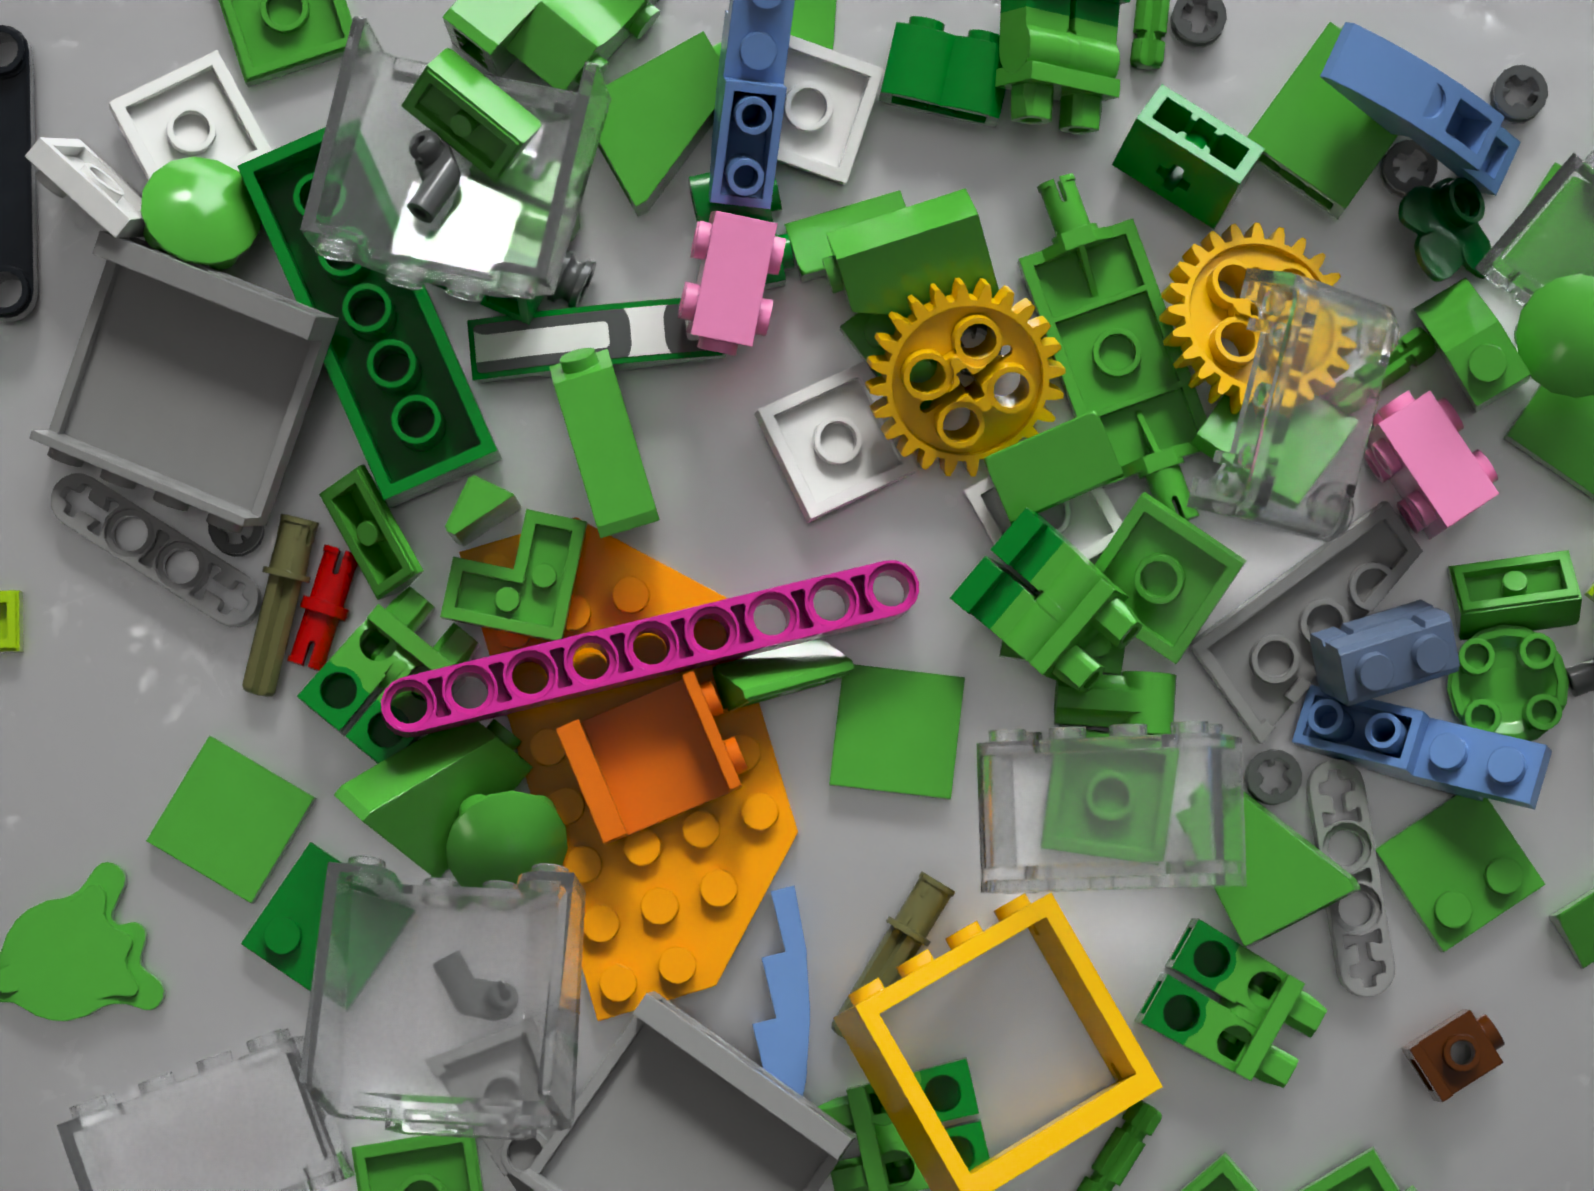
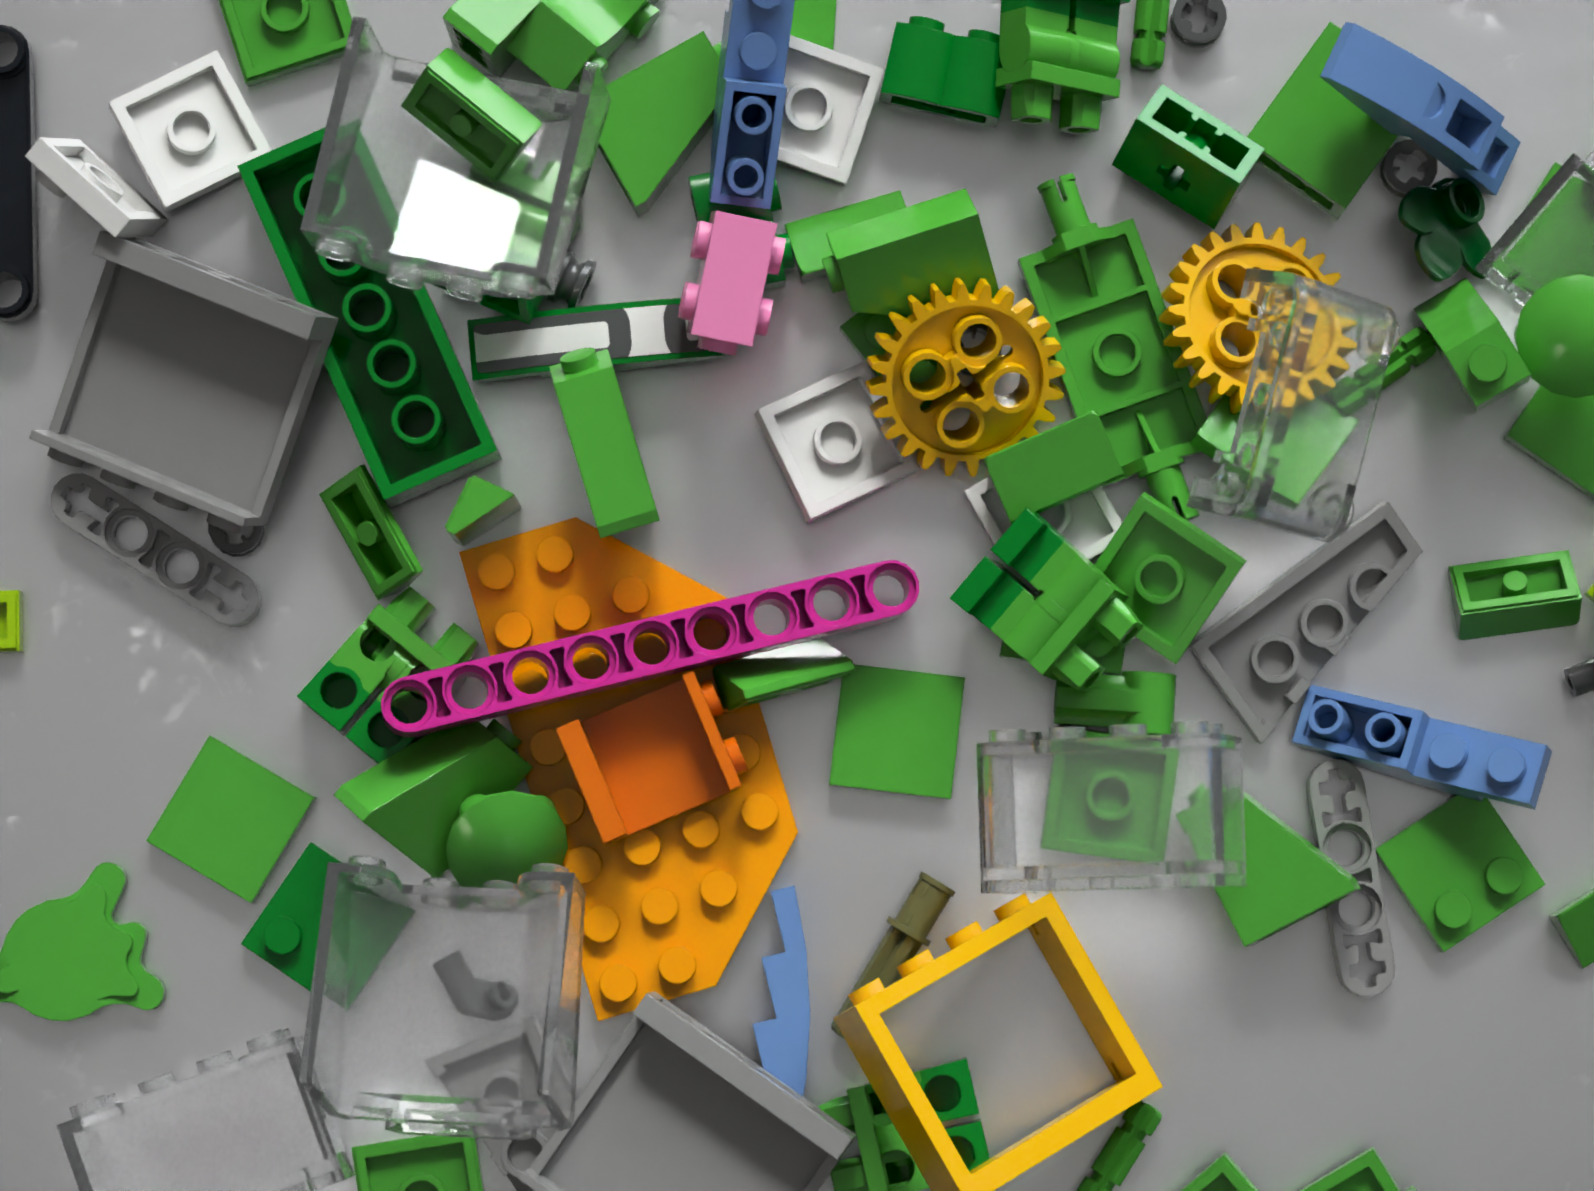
bright green dish [140,156,261,270] -> none
olive axle [242,514,319,697] -> none
red pin [287,545,358,671] -> none
dark grey arm [407,130,461,223] -> none
bright green plate [440,509,588,641] -> none
bright green hips [1134,918,1327,1088] -> none
dark grey bush [1244,749,1302,805] -> none
sand blue brick [1310,599,1460,706] -> none
bright pink brick [1363,390,1499,540] -> none
reddish brown brick [1401,1009,1505,1102] -> none
bright green dish [1447,624,1569,741] -> none
dark grey bush [1489,65,1548,124] -> none

